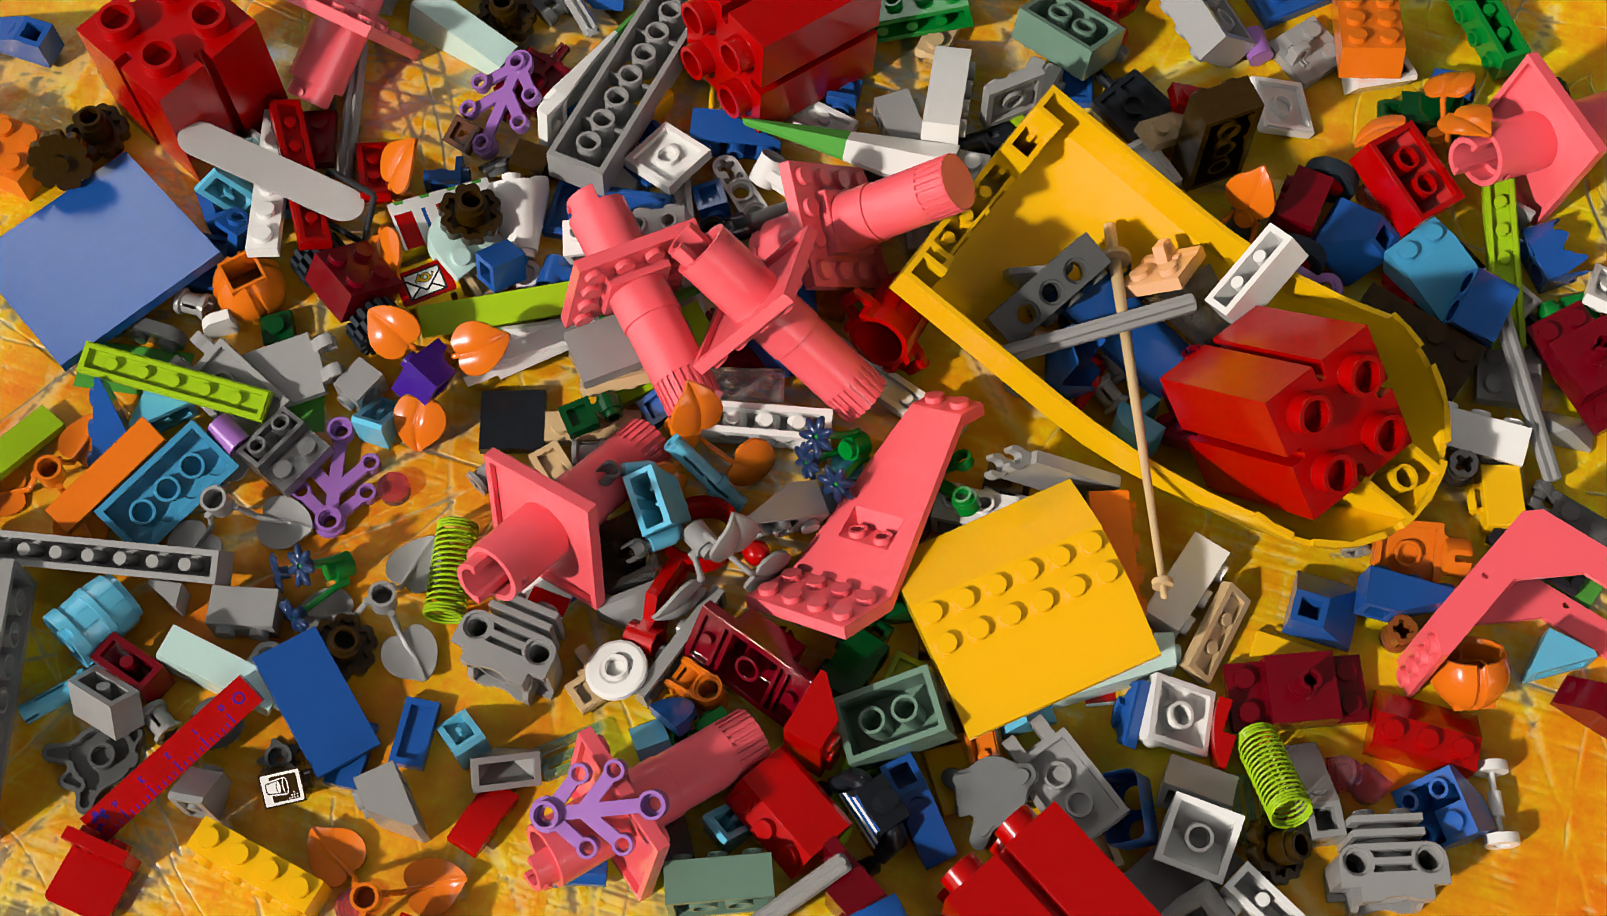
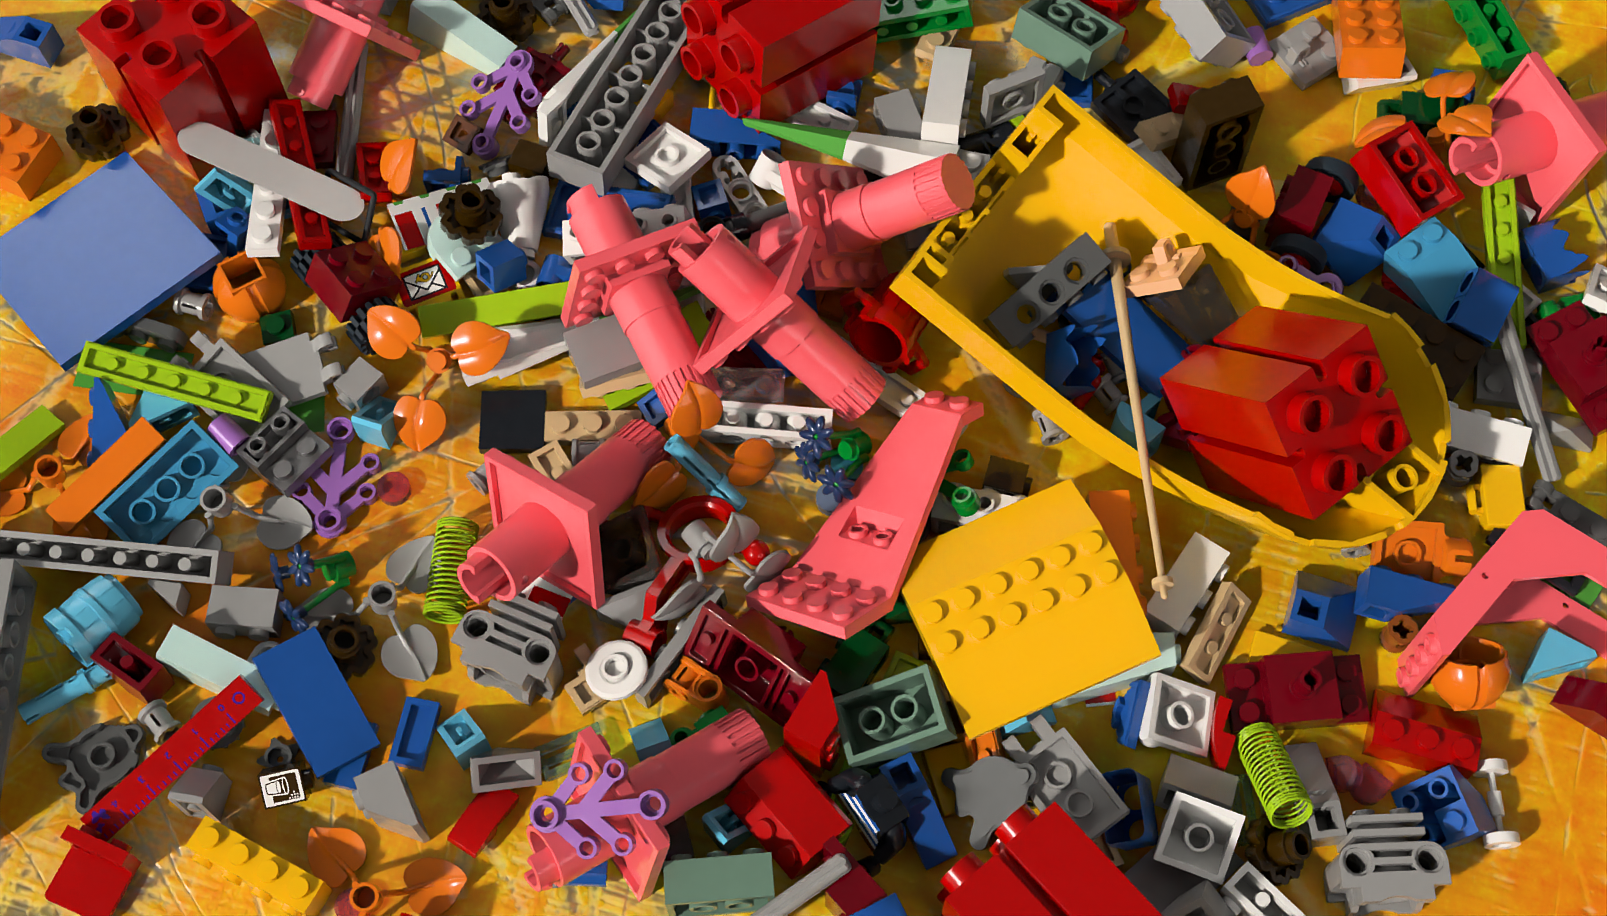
dark brown plant [26,128,94,191] -> none
light grey brick [67,665,145,741] -> none
white tile [202,309,240,338] -> none
dark purple brick [391,338,456,406] -> none
dark green plate [558,390,624,440] -> none
medium azure torso [596,460,691,563] -> none
blue tile [649,697,698,737] -> none
light grey slope [748,480,830,540] -> none
light grey tile [984,445,1121,501] -> none
light grey axle [1003,293,1197,361] -> none
white brick [1204,223,1309,324] -> none
white tile [1250,76,1315,139] -> none
none -> light grey bush [1032,409,1070,446]

